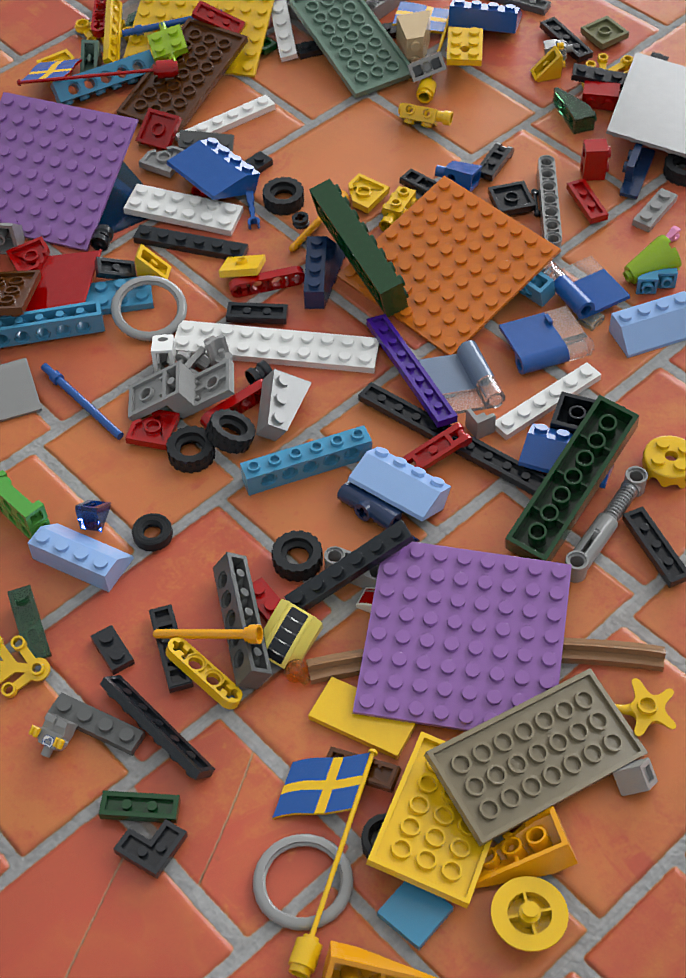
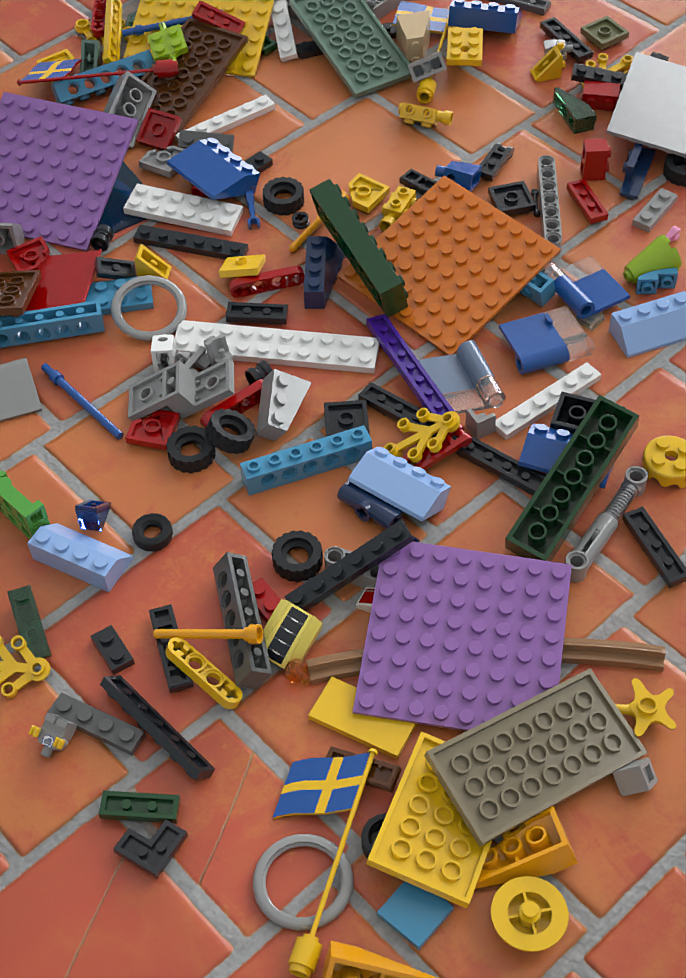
none -> light grey slope [103,71,157,149]
none -> black plate [324,400,370,437]
none -> yellow plant [383,408,460,463]

